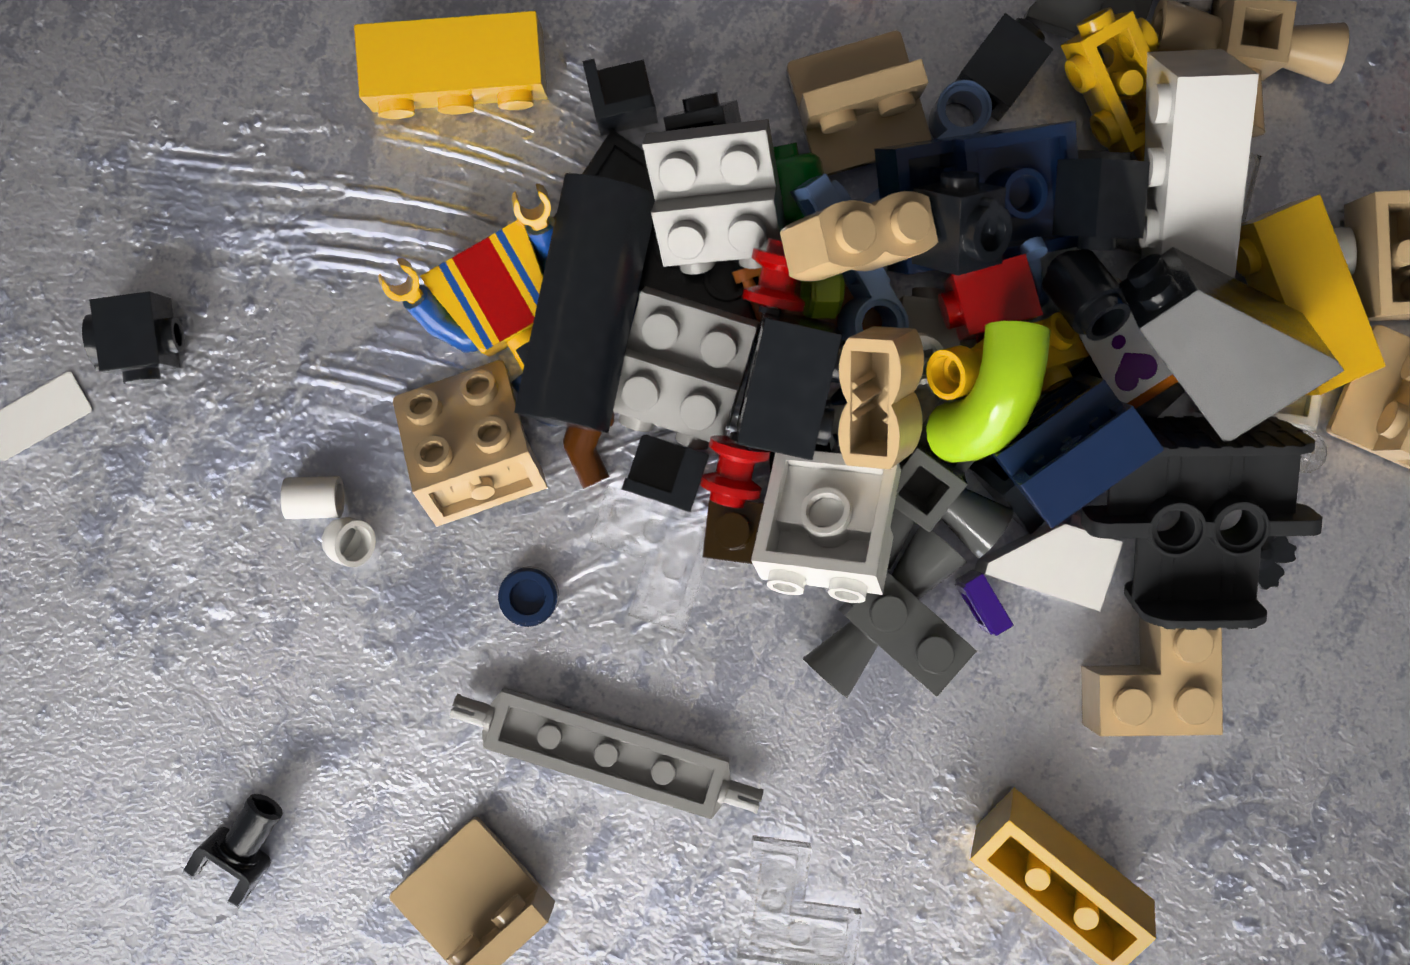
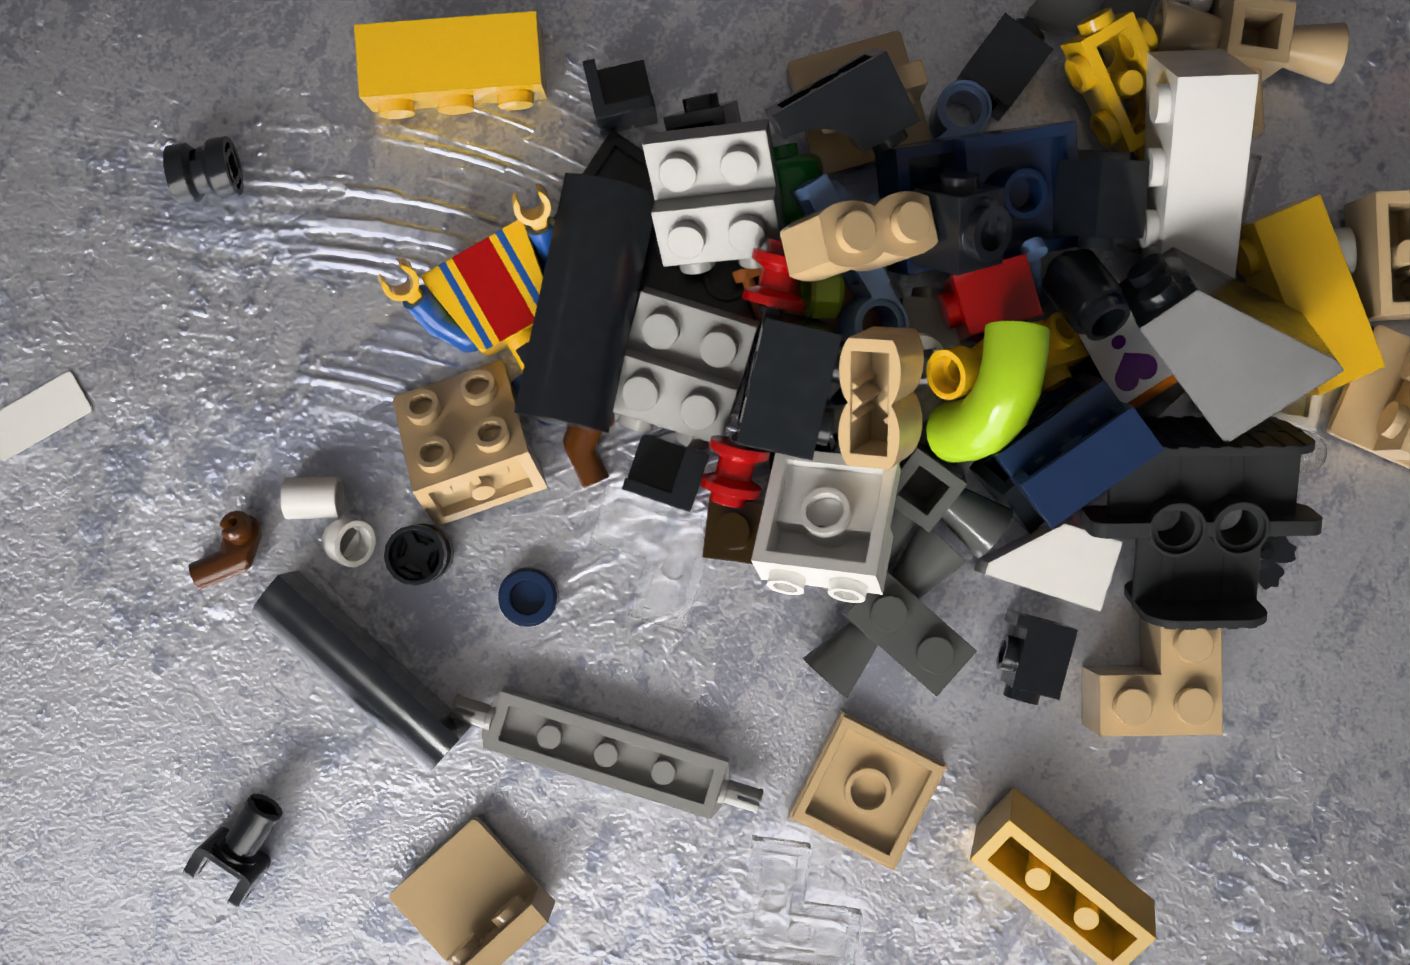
black brick [82,291,185,384] -> none
dark purple tile [954,570,1014,636] -> none
none -> black wheel [163,136,244,205]
none -> reddish brown arm [189,510,262,590]
none -> black brick [252,570,471,774]
none -> black wheel [384,523,454,586]
none -> black arch [764,47,920,154]
none -> tan tile [788,709,948,871]
none -> black brick [997,609,1078,705]

